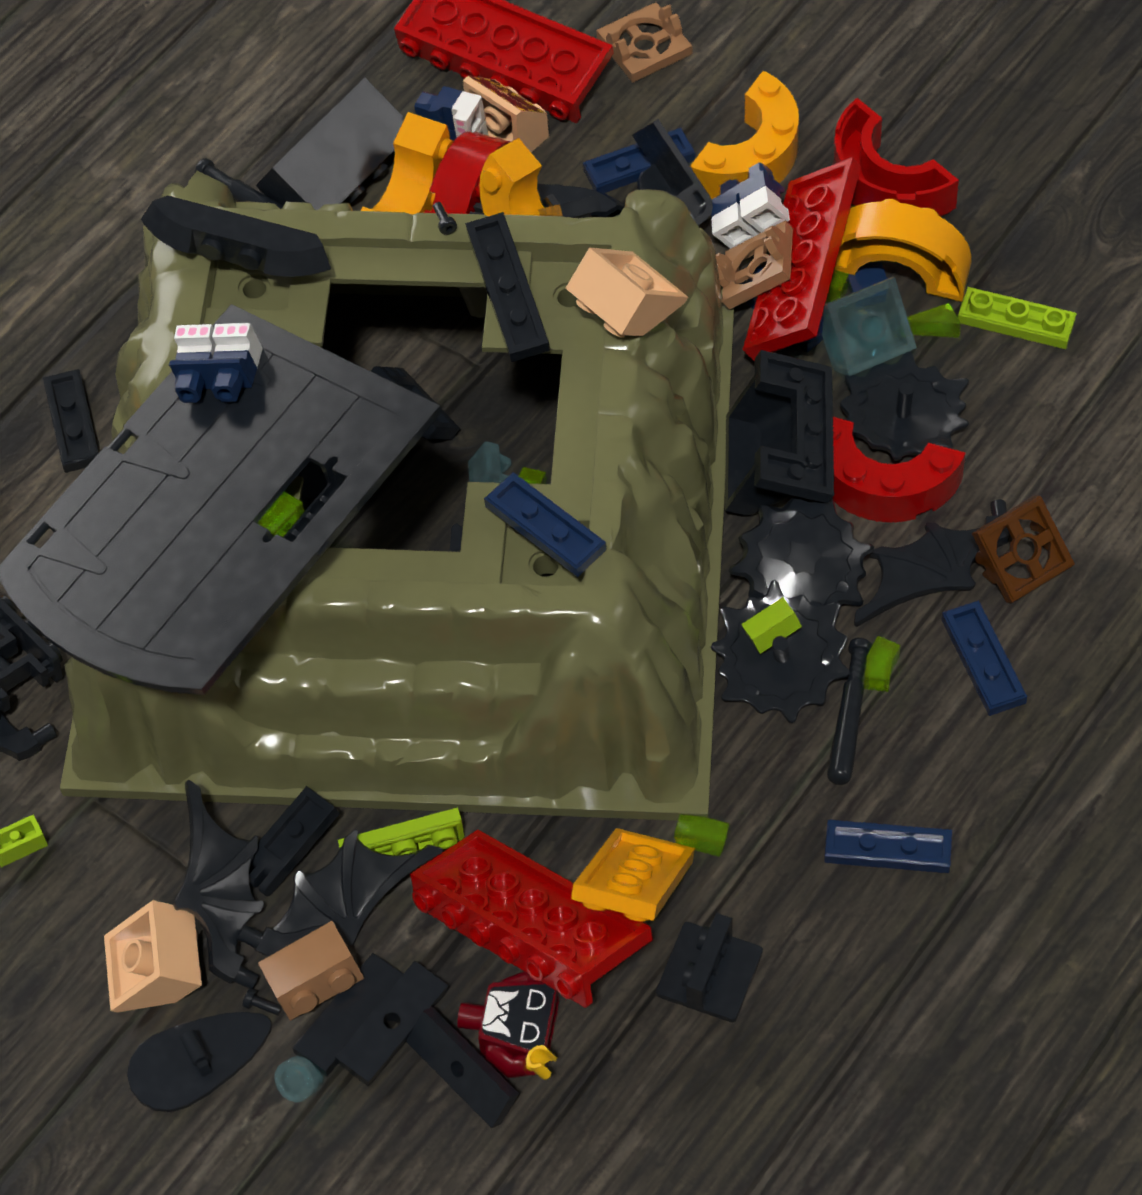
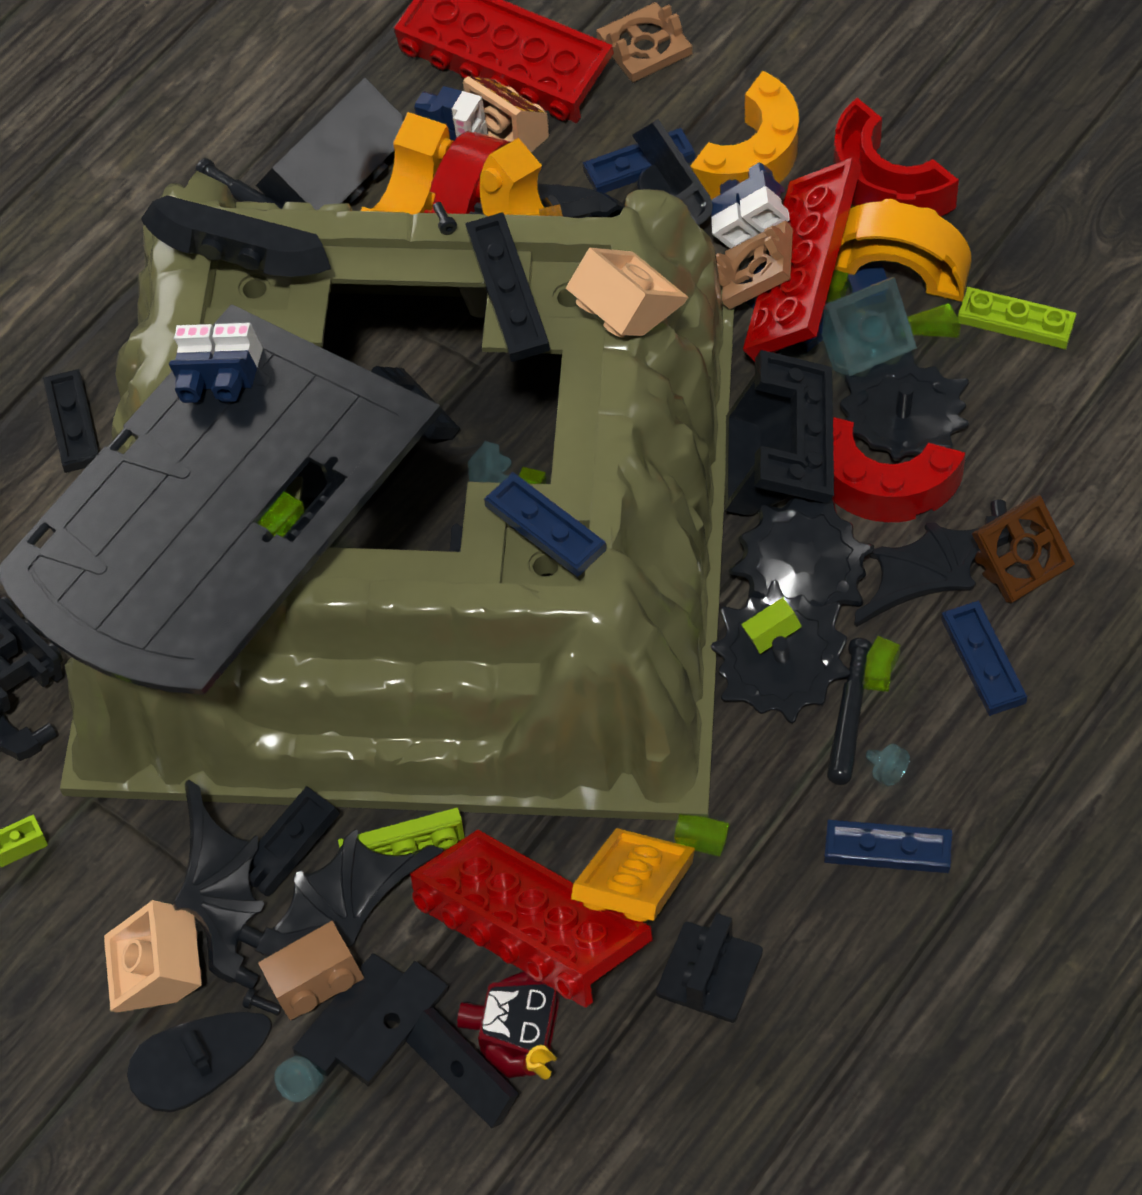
none -> clear light blue tile [865,743,910,786]

